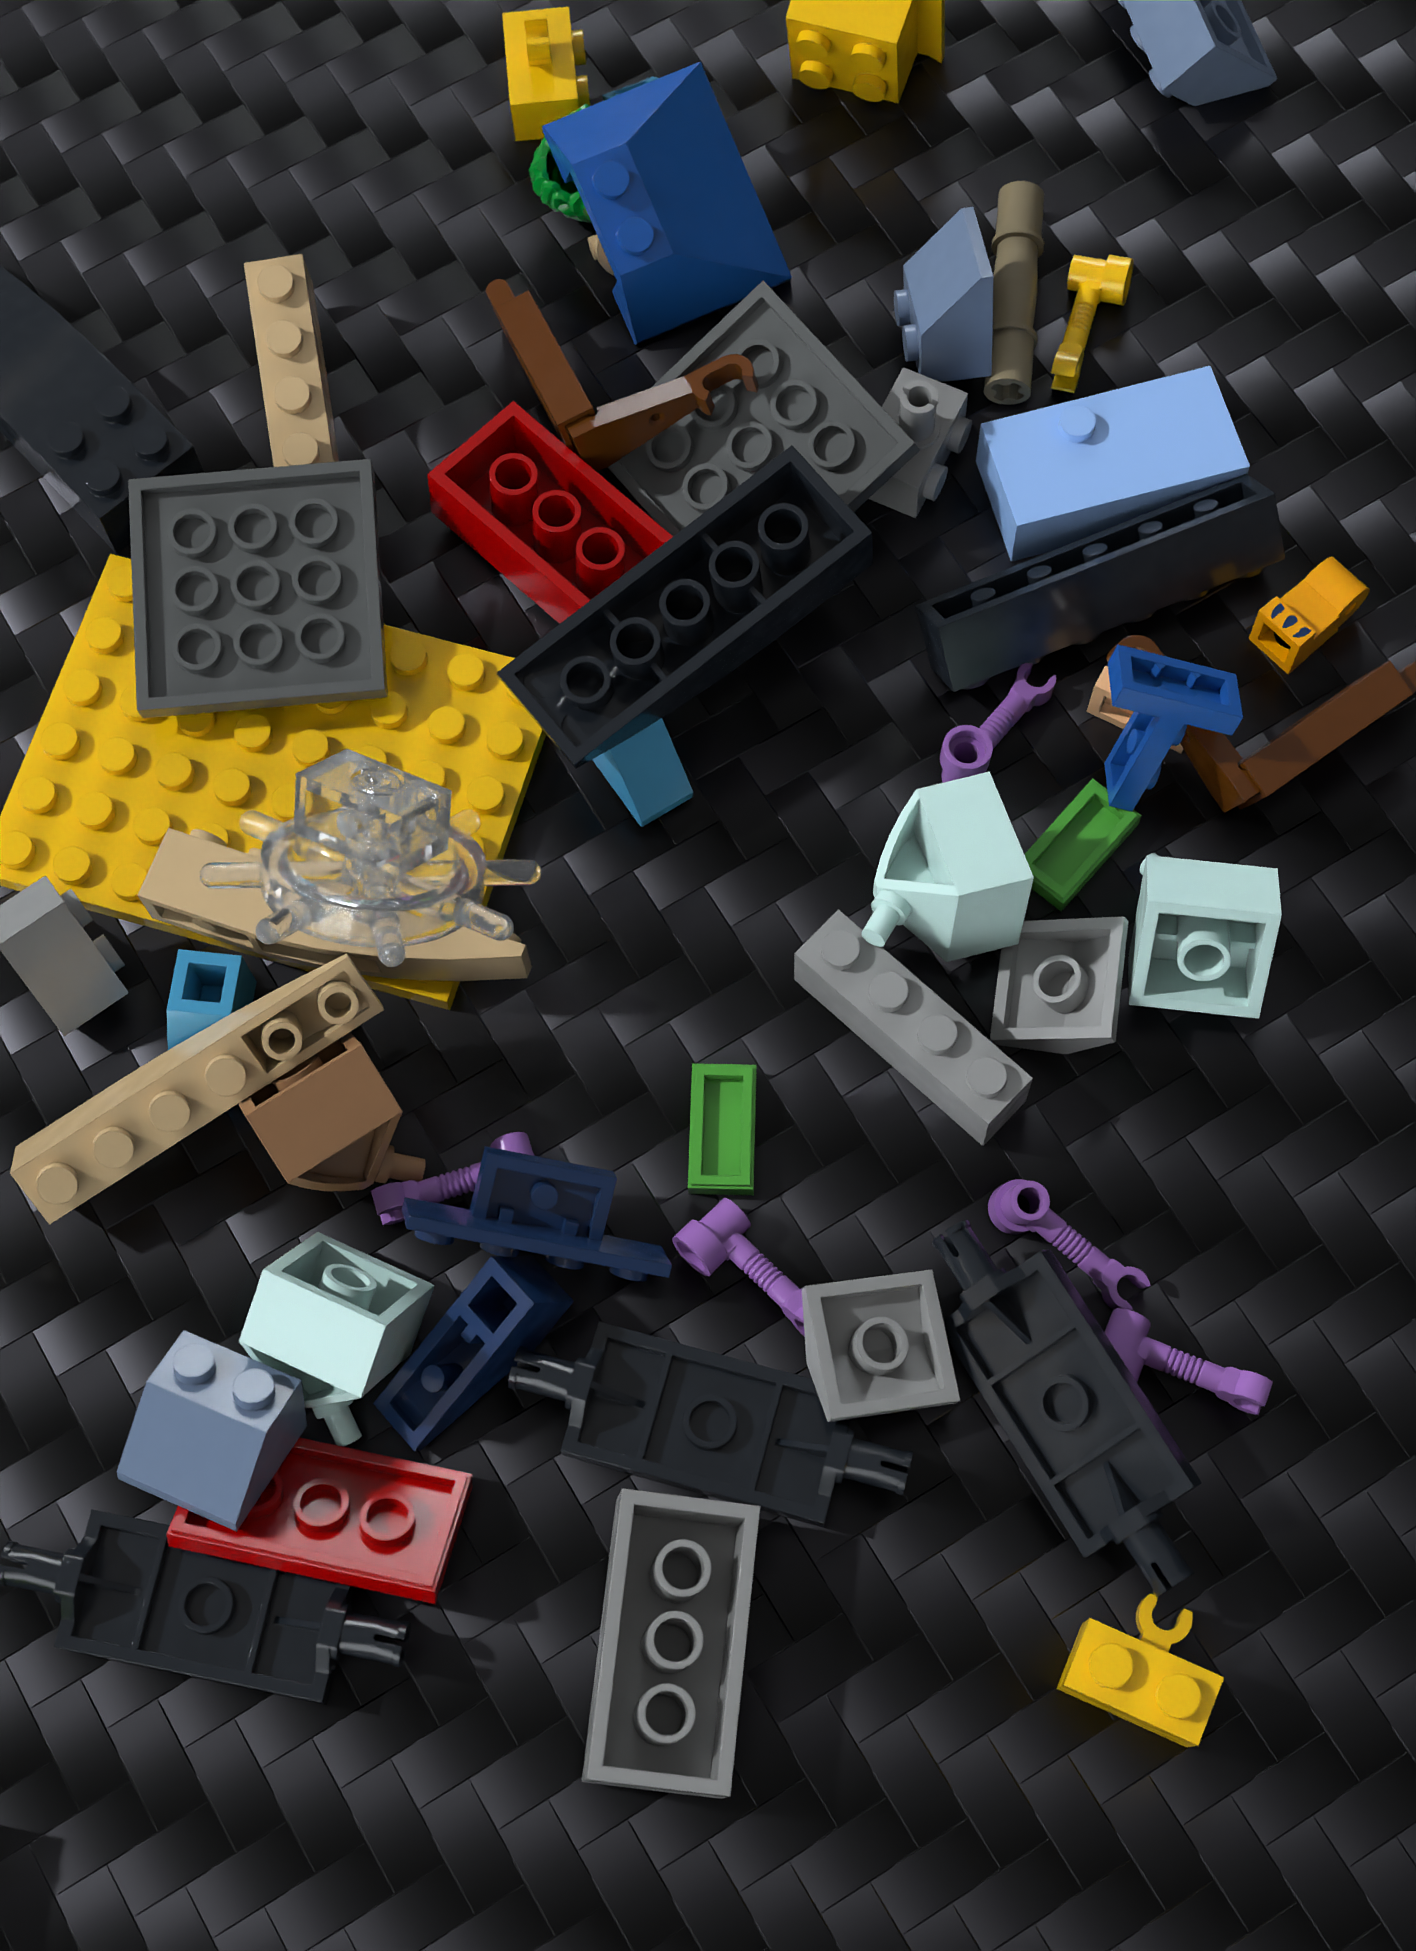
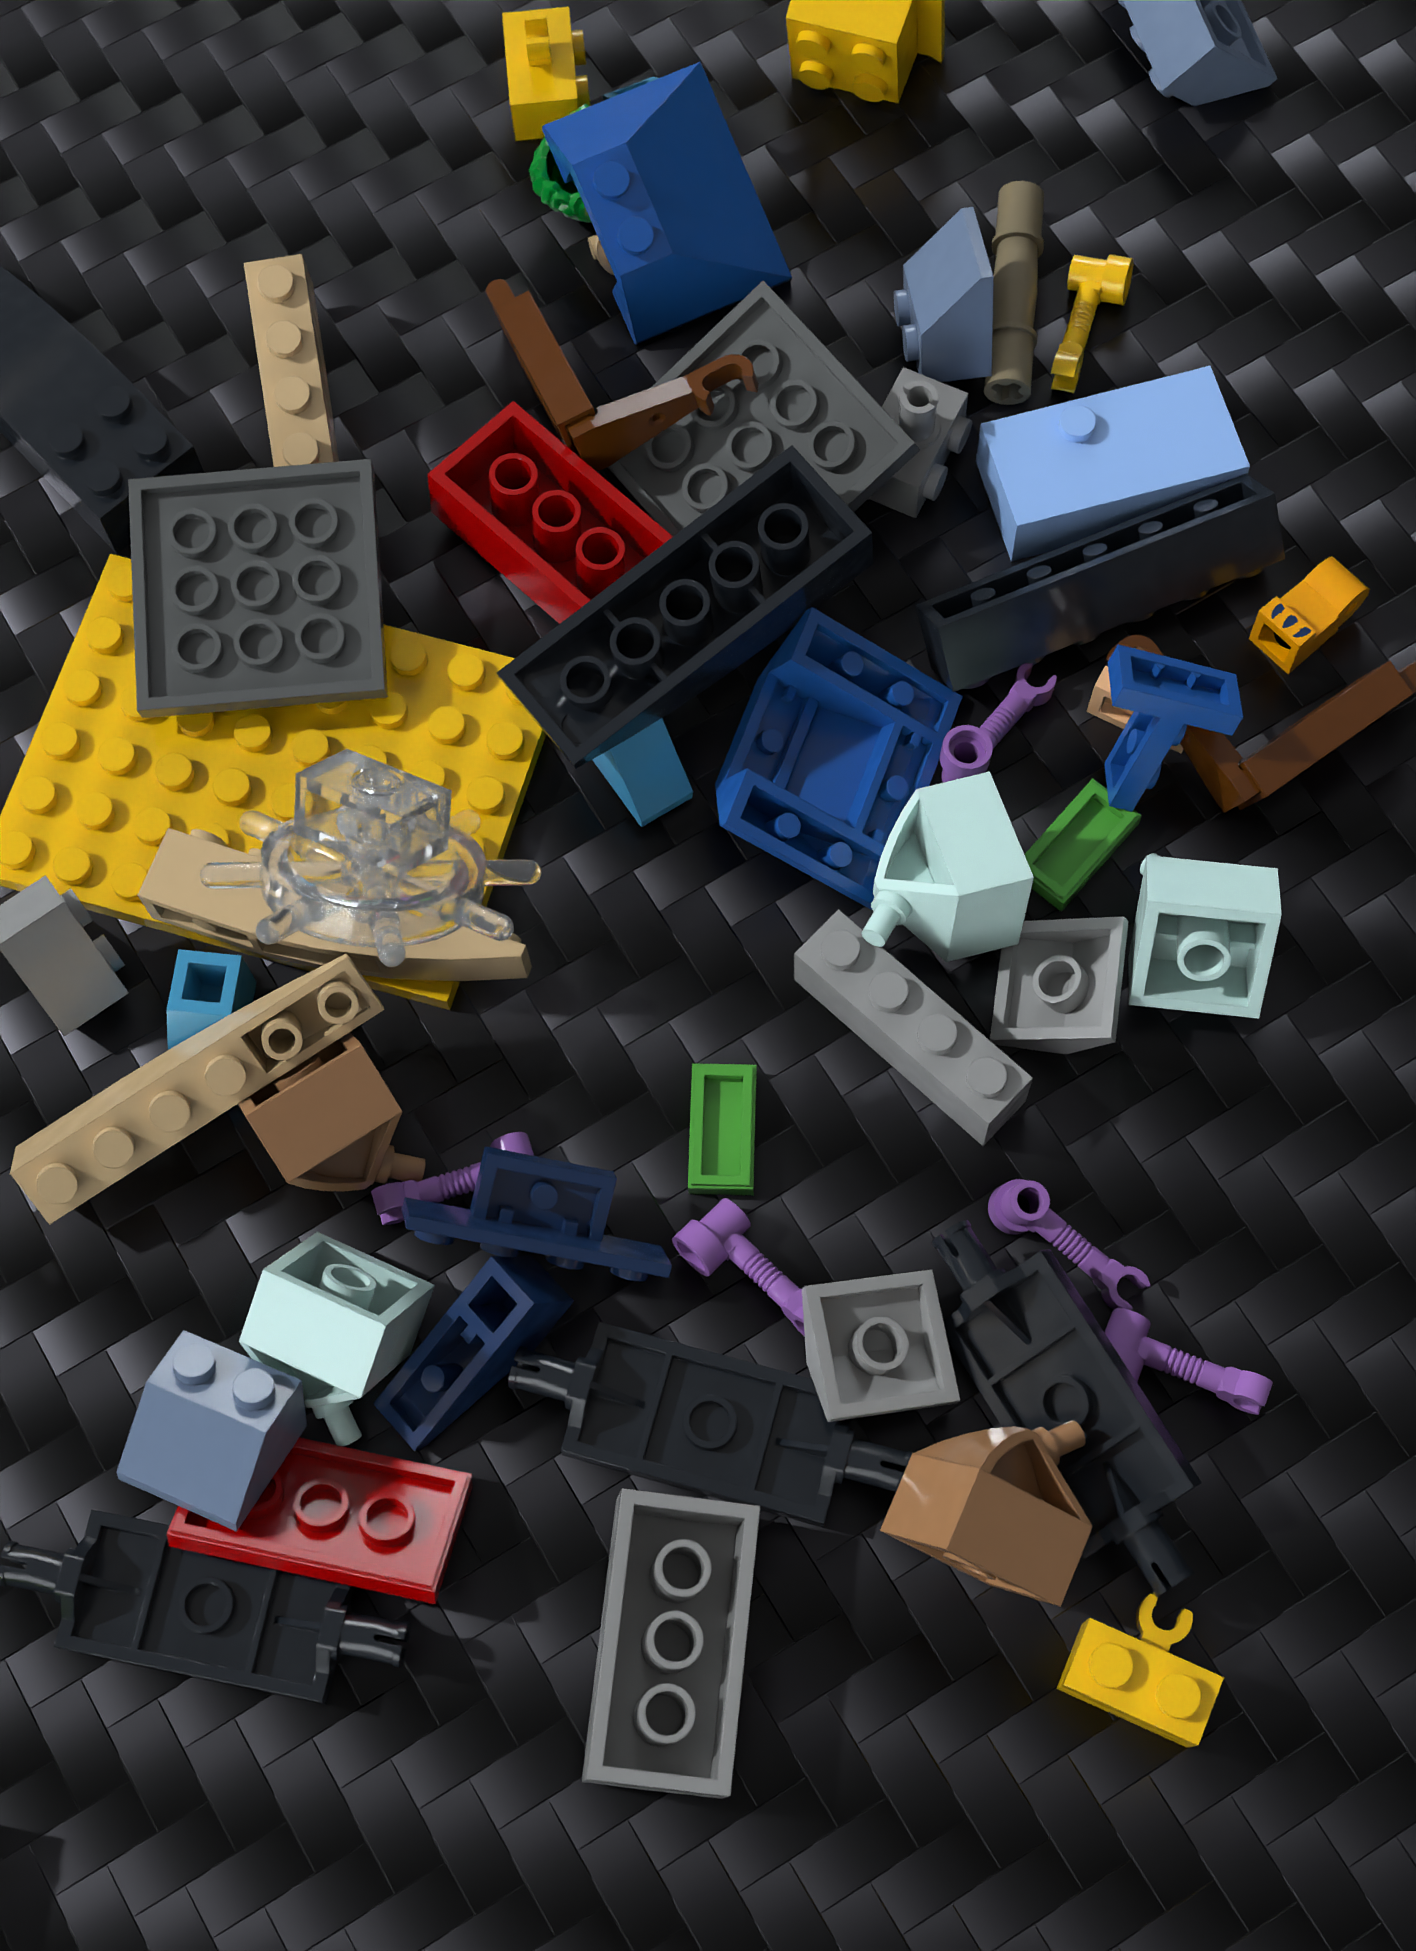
none -> blue slope [715,607,963,910]
none -> medium nougat piece [880,1420,1093,1607]

